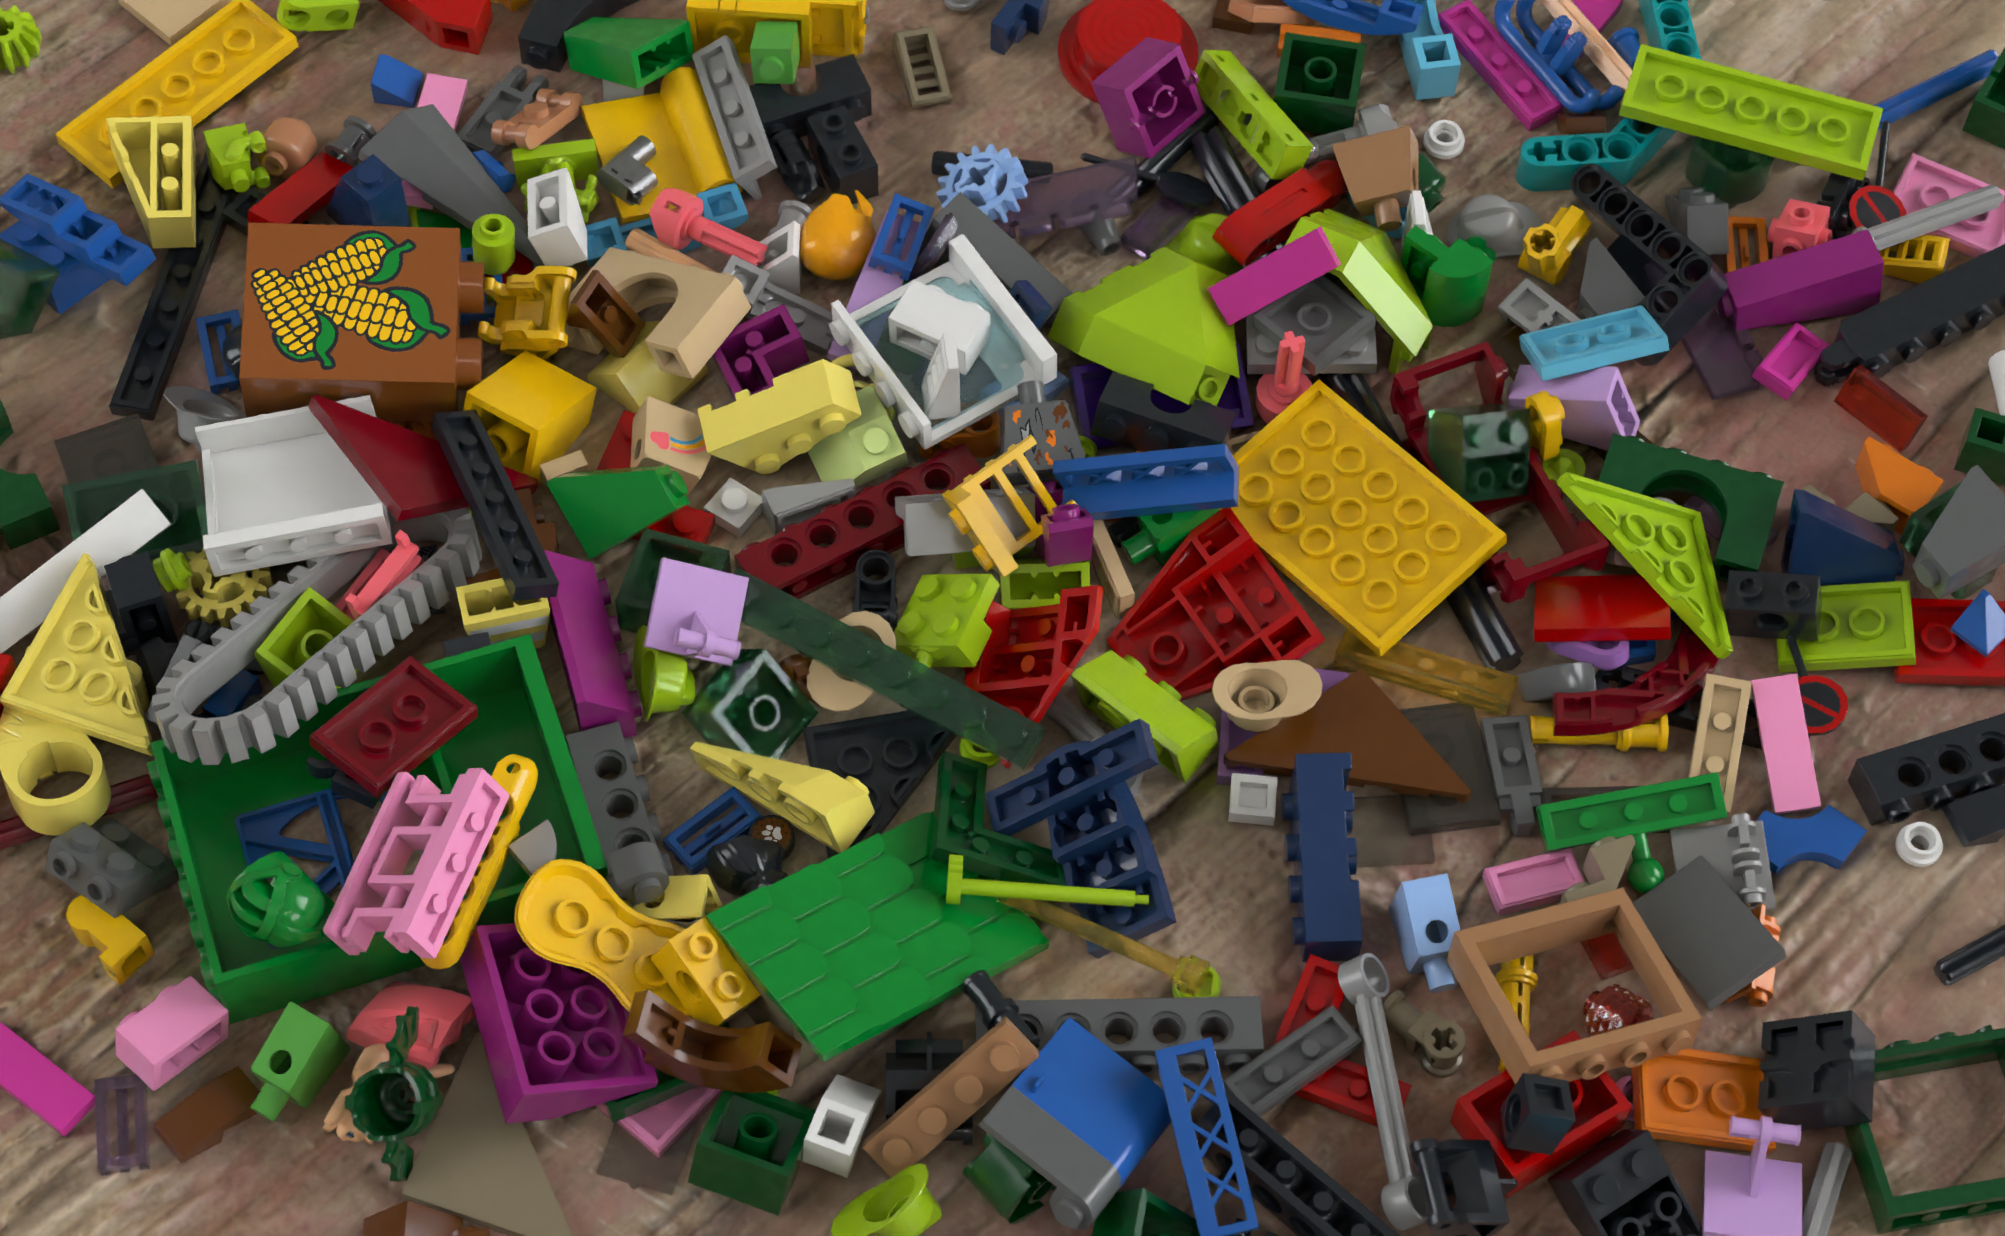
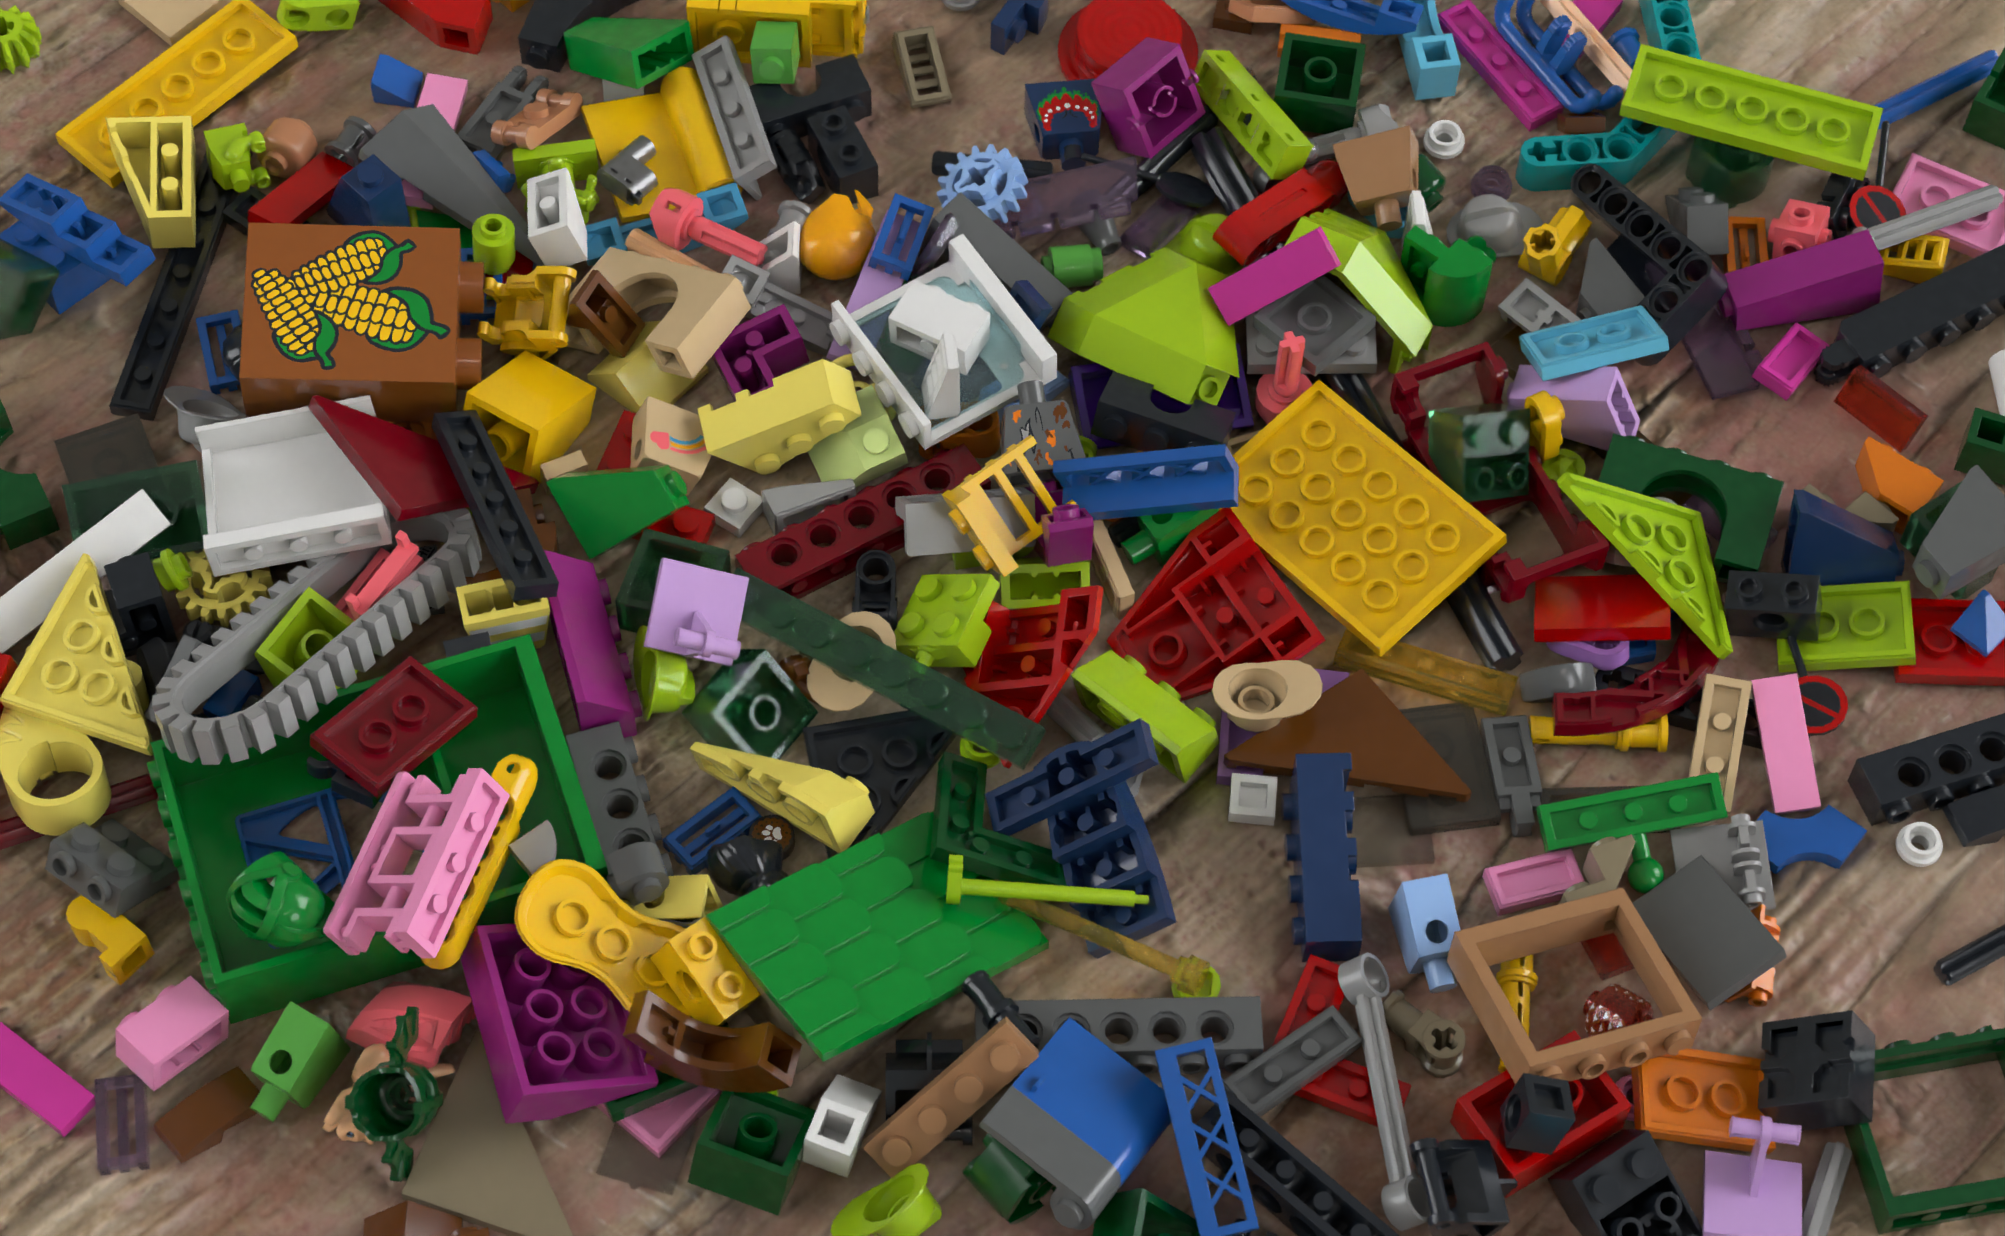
none -> dark blue torso [1024,79,1101,173]
none -> bright green brick [1041,244,1103,288]
none -> plate [1470,165,1512,200]

